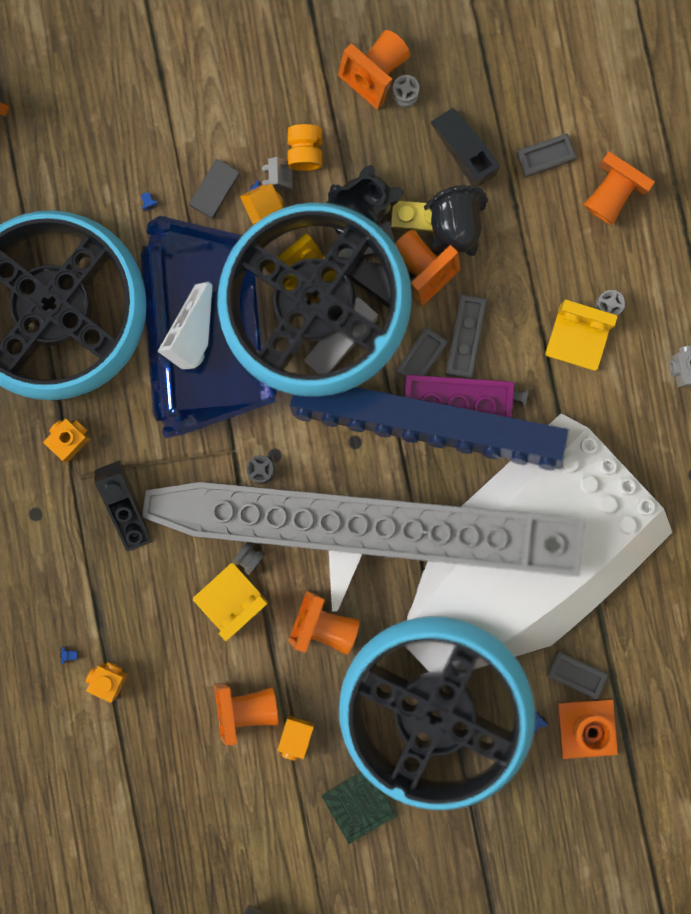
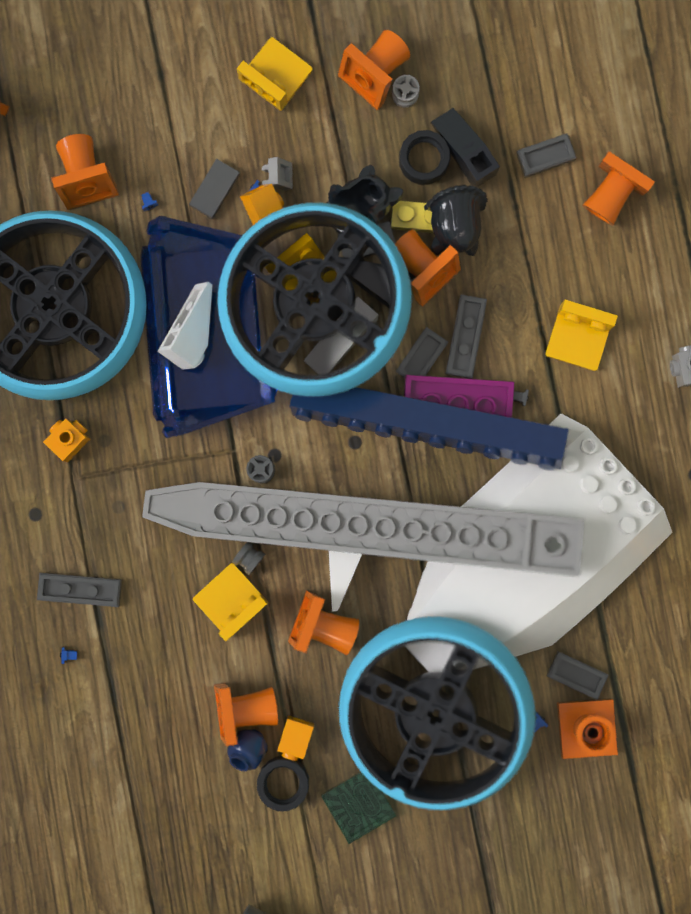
light orange brick [85,662,128,703] -> none
black slope [95,460,152,551] -> none
light orange wheel [287,124,322,171] -> none
light grey wheel [594,290,625,316] -> none
none -> dark grey tile [37,573,122,607]
none -> orange plant [52,134,119,210]
none -> dark blue head [227,729,268,772]
none -> yellow bracket [237,37,313,111]
none -> black tyre [257,756,309,811]
none -> black tyre [399,130,451,185]

